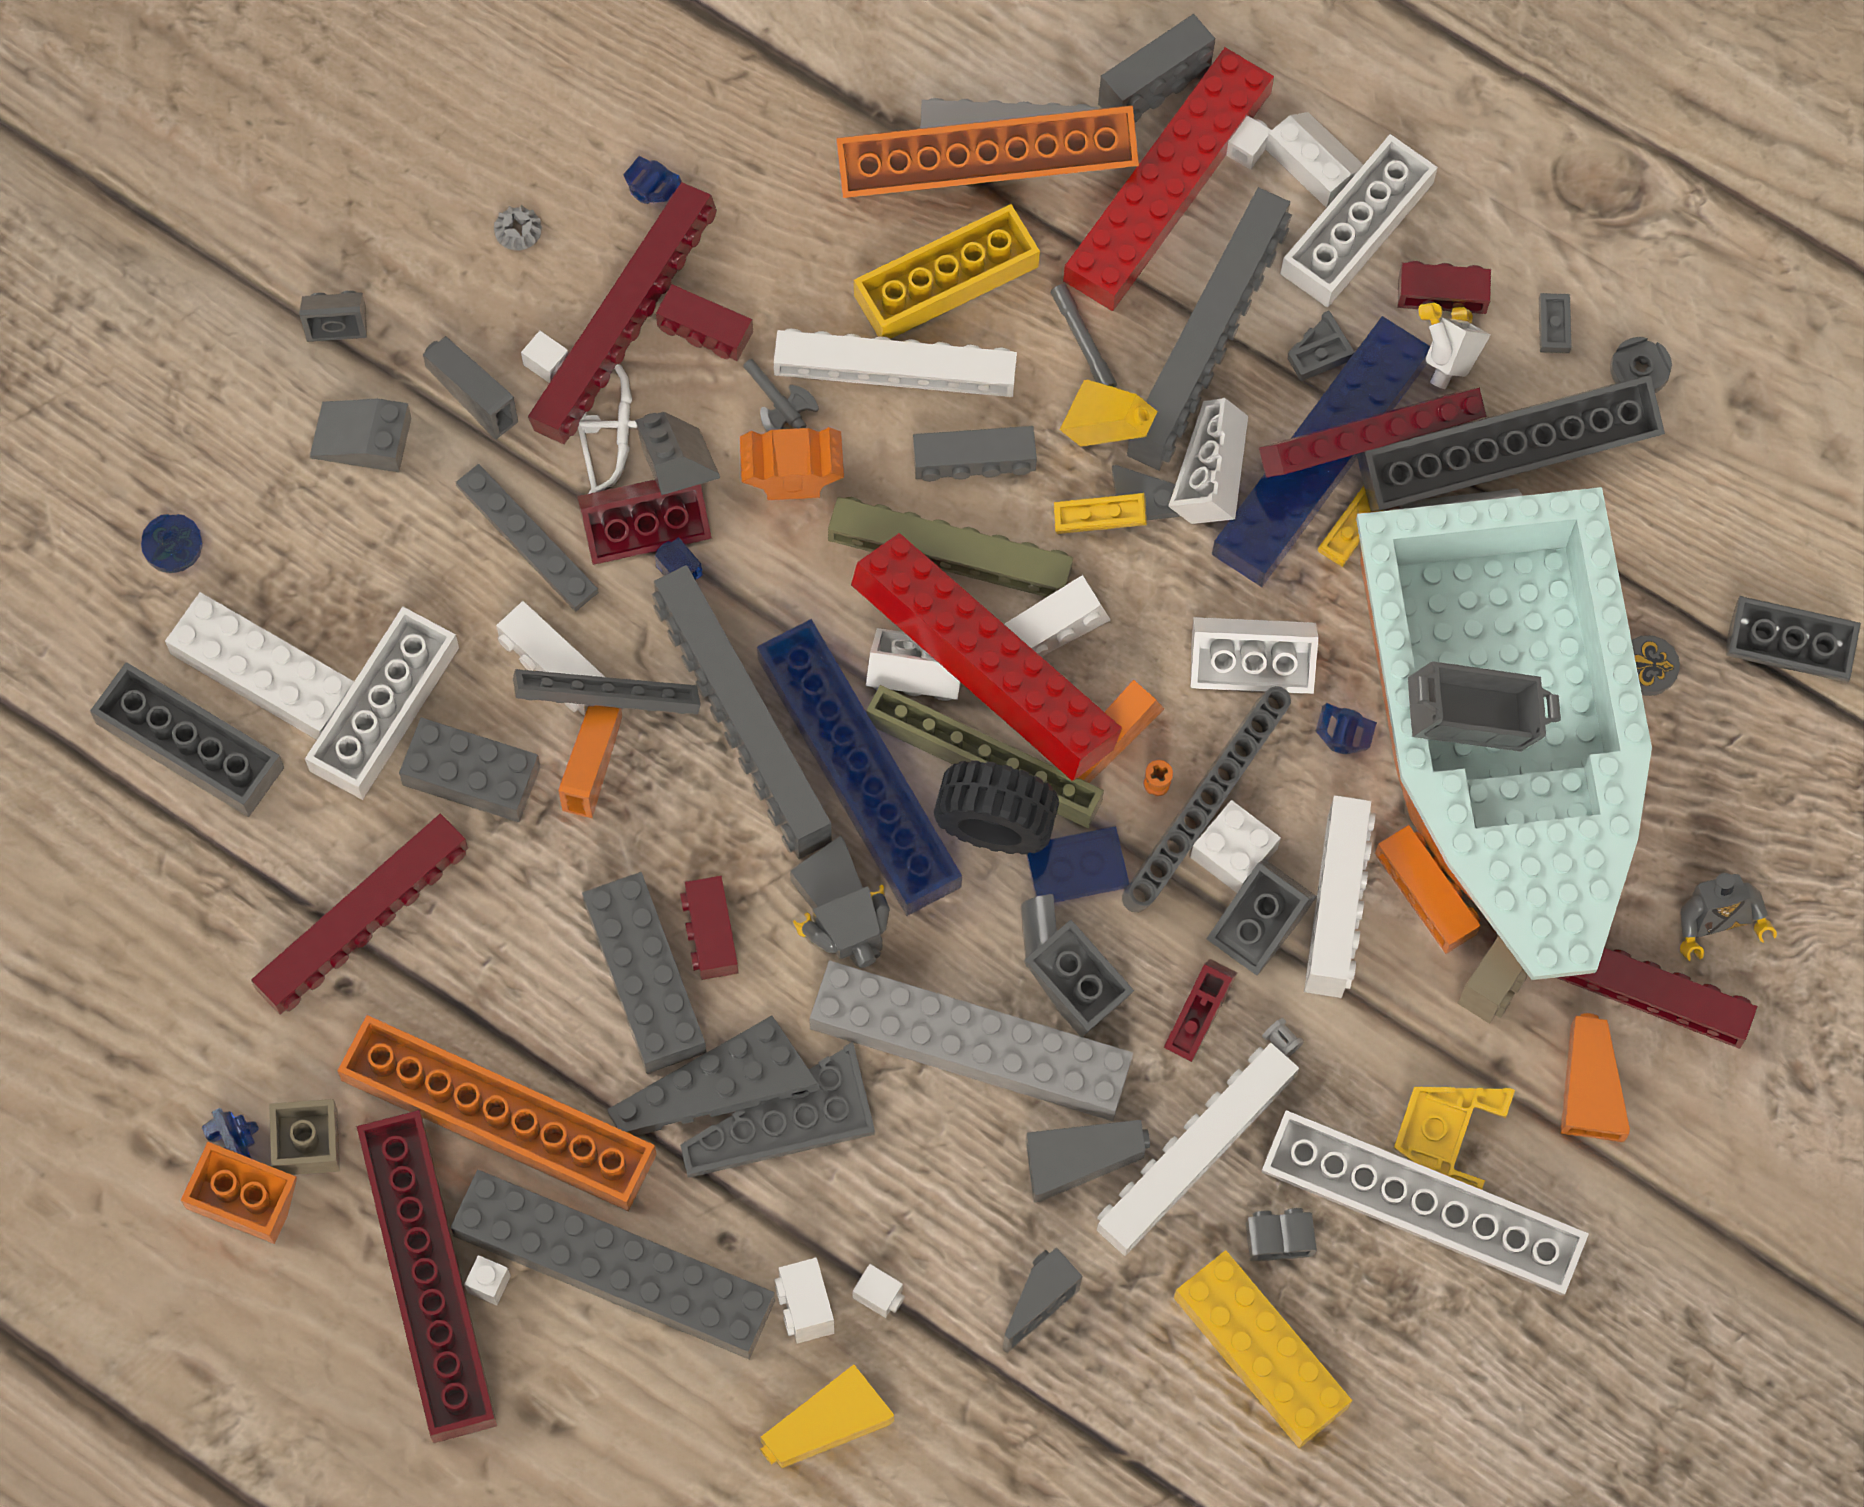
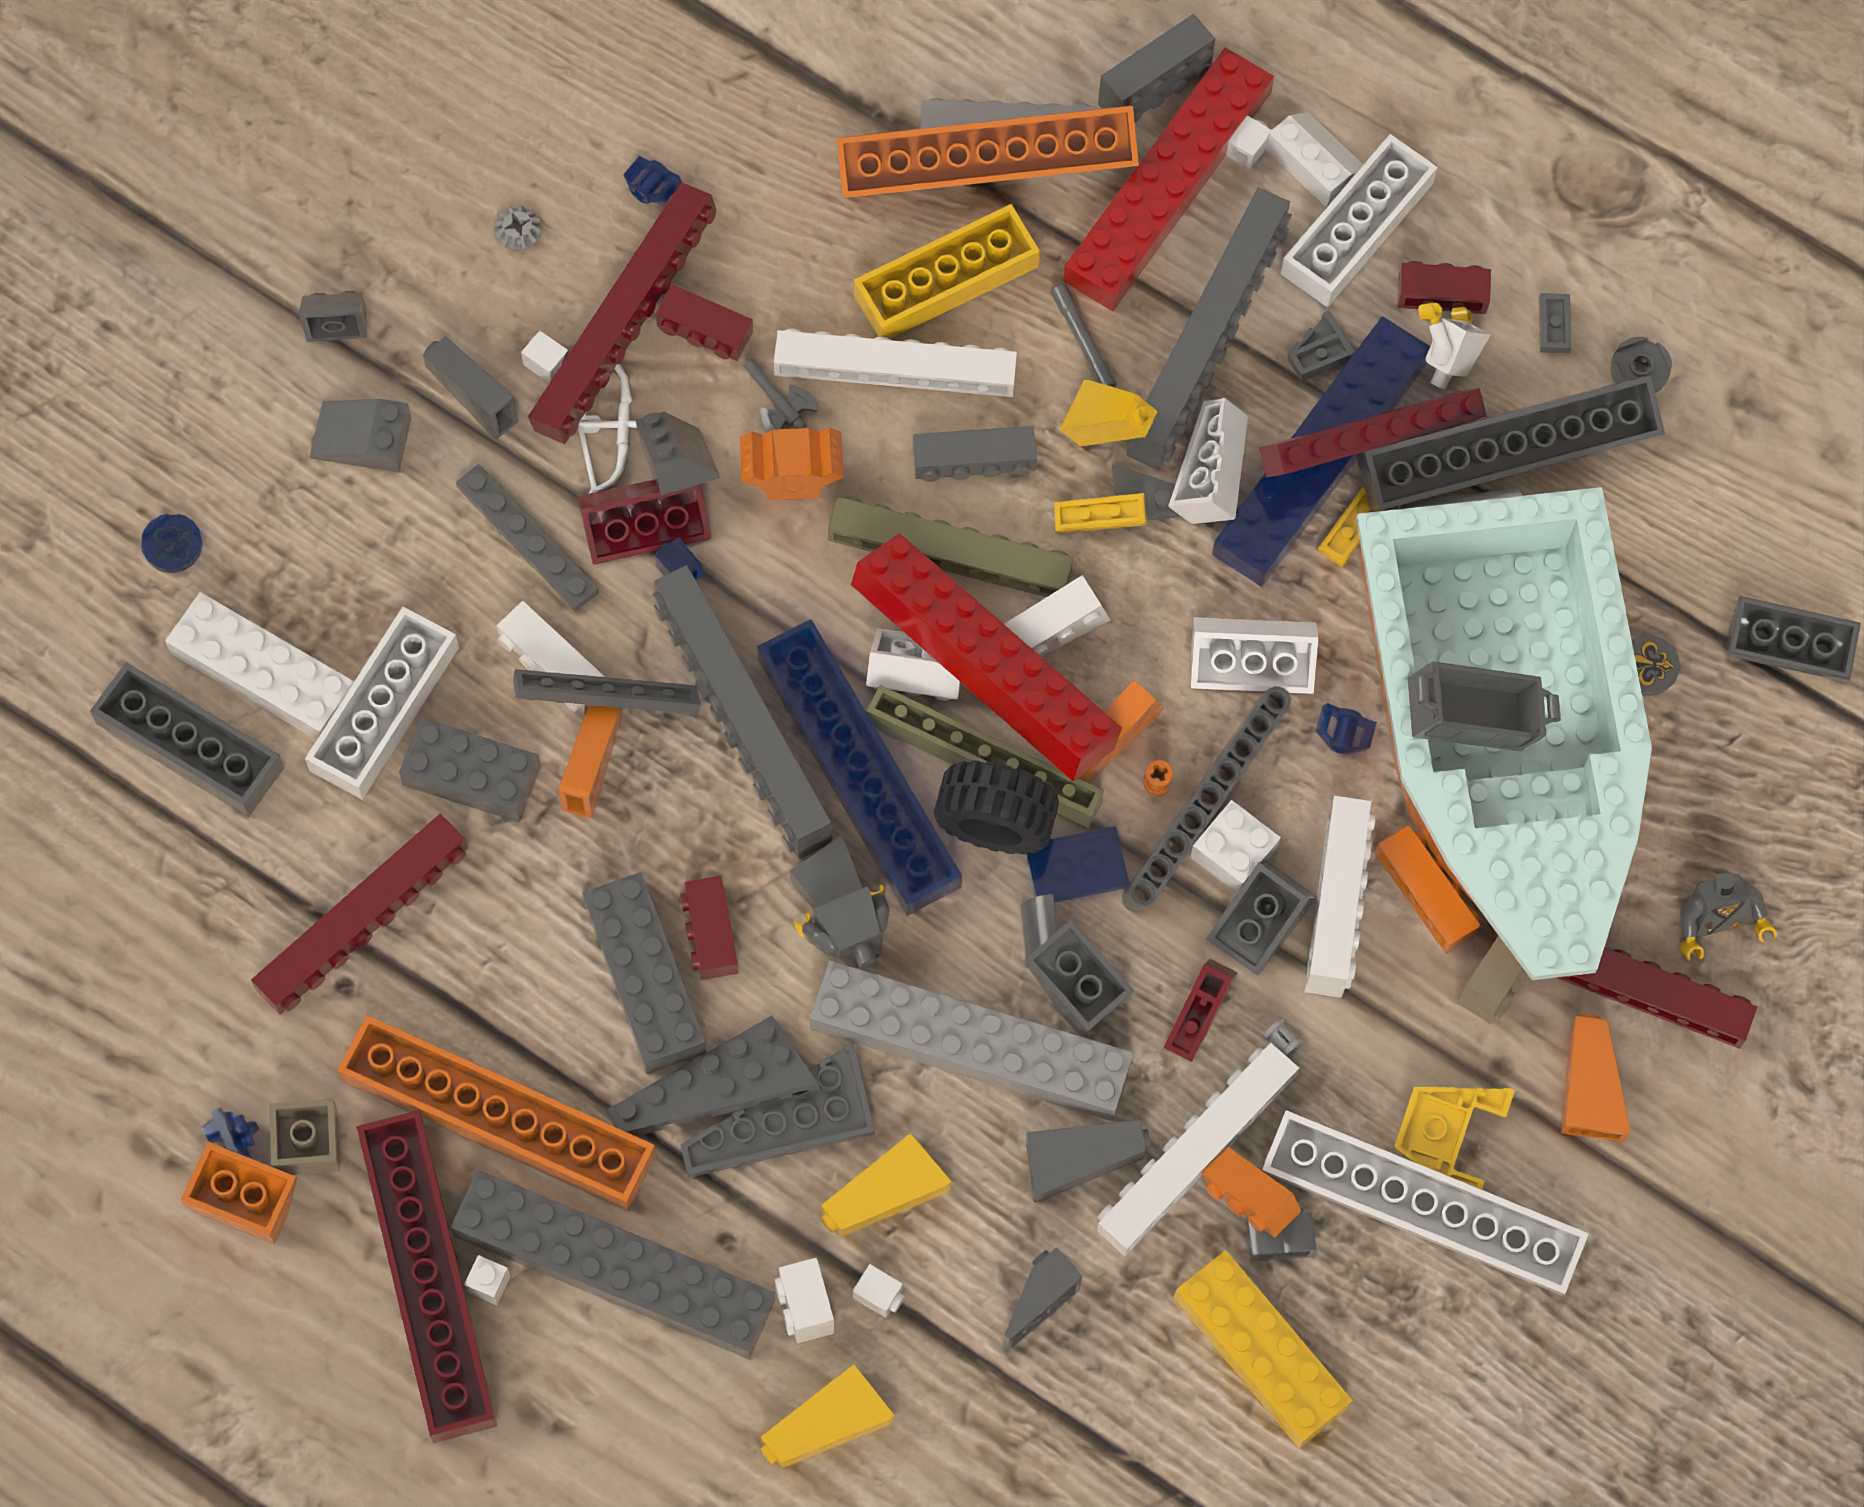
none -> yellow slope [820,1133,952,1237]
none -> orange brick [1201,1147,1301,1238]

